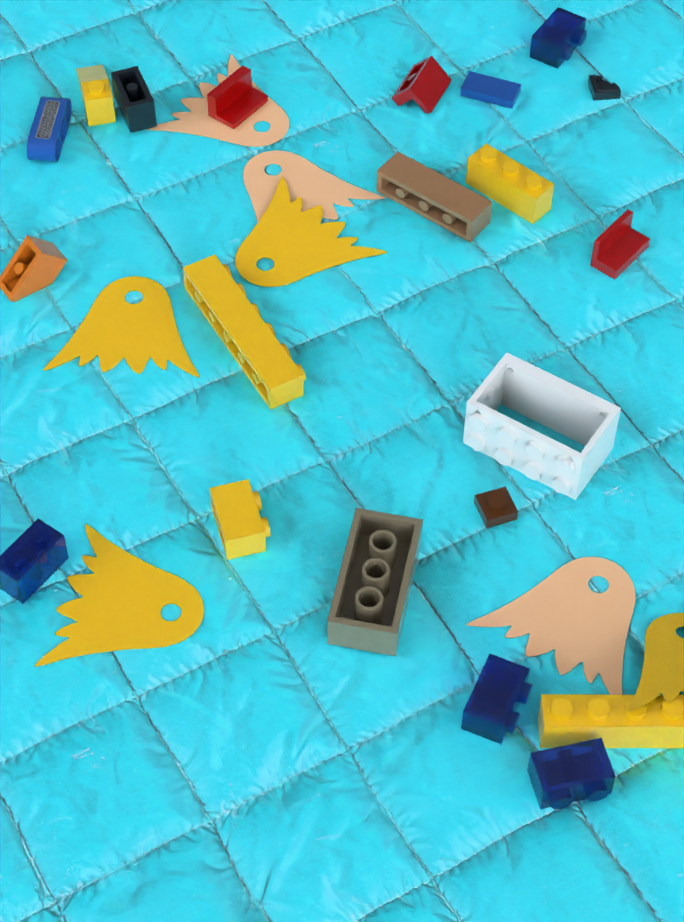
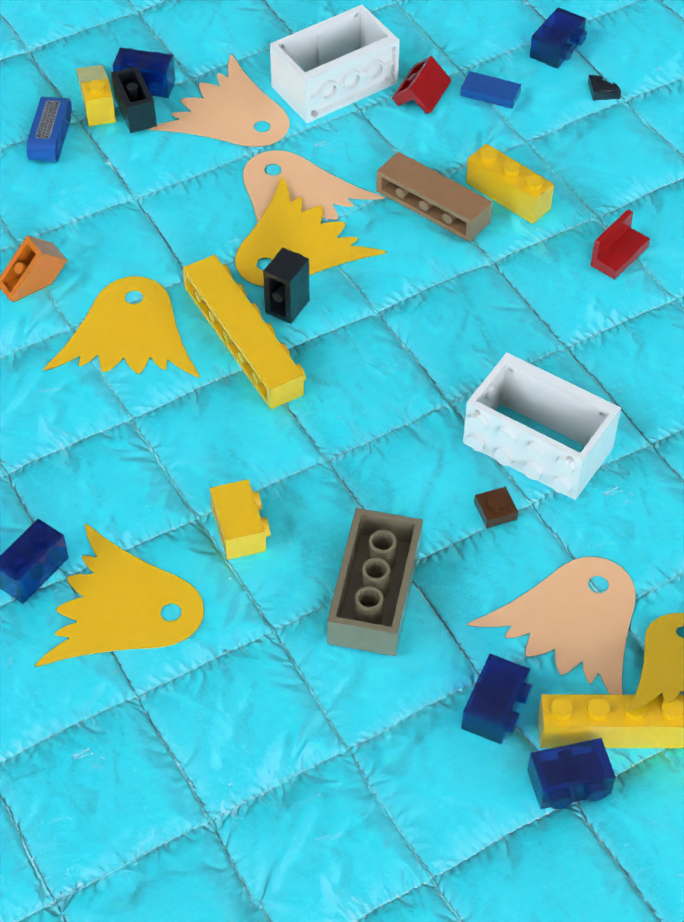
red panel [207,65,268,129] -> none
none -> clear blue brick [113,48,175,98]
none -> black brick [263,247,310,324]
none -> white hose [270,5,400,123]

